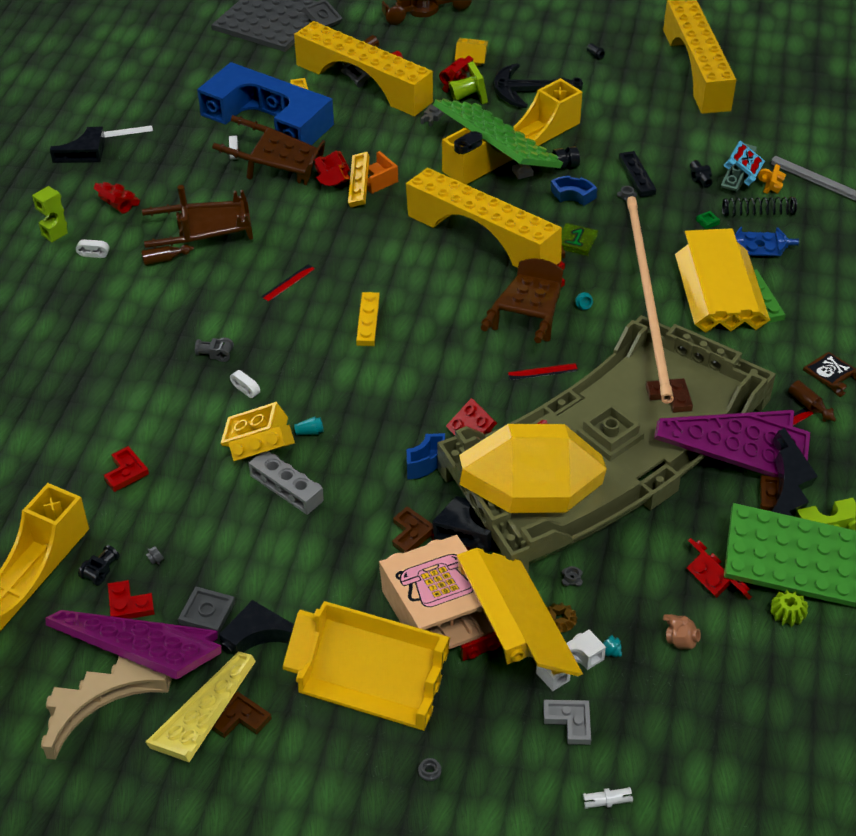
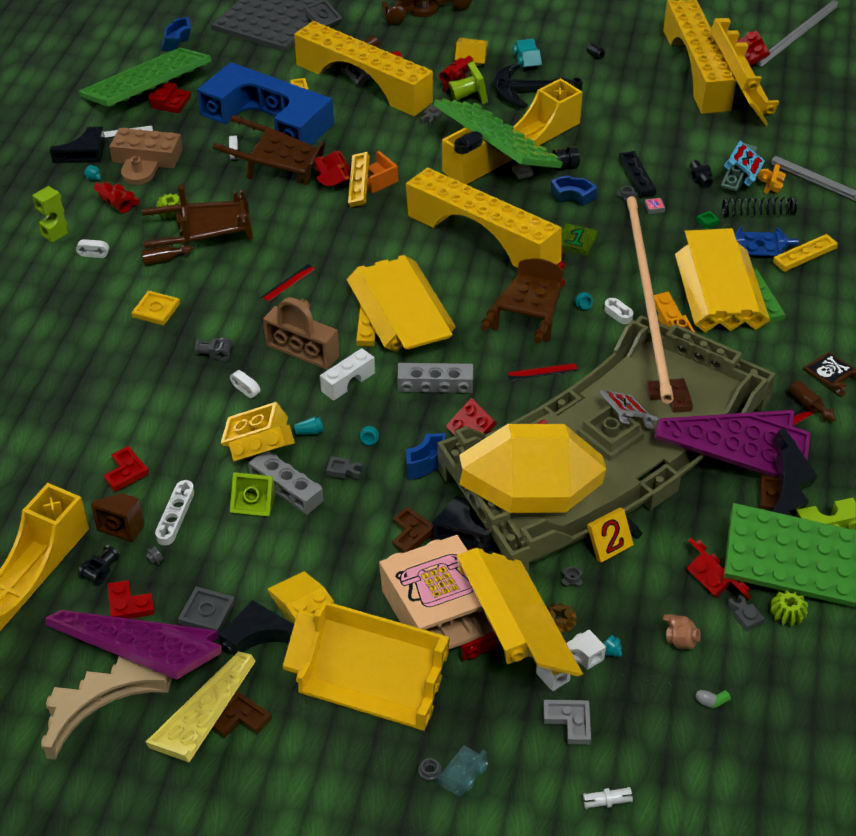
none -> bright green plate [78,47,211,107]
none -> teal plate [84,165,101,181]
none -> reddish brown slope [91,493,145,543]
none -> medium nougat brick [109,128,183,185]
none -> yellow tile [131,291,180,326]
none -> red plate [149,82,192,114]
none -> white beam [155,480,195,545]
none -> lime gear [156,193,182,220]
none -> blue brick [161,18,191,51]
none -> lime slope [230,472,276,516]
none -> medium nougat brick [263,297,339,370]
none -> yellow slope [267,571,334,624]
none -> white arch [320,348,375,401]
none -> dark grey plate [326,456,363,479]
none -> yellow panel [347,255,456,353]
none -> teal plate [360,426,379,445]
none -> light grey brick [398,363,473,393]
none -> clear light blue bracket [437,745,488,797]
none -> teal brick [513,38,542,67]
none -> yellow tile [587,507,634,563]
none -> light grey flag [600,390,658,428]
none -> white beam [604,298,633,324]
none -> black tile [626,516,643,539]
none -> tile [644,198,665,214]
none -> light orange slope [653,291,695,332]
none -> arm [696,690,731,709]
none -> yellow panel [710,18,779,127]
none -> dark grey plate [727,594,765,632]
none -> red plate [737,30,770,66]
none -> light grey axle [755,0,838,67]
none -> yellow plate [773,234,838,272]

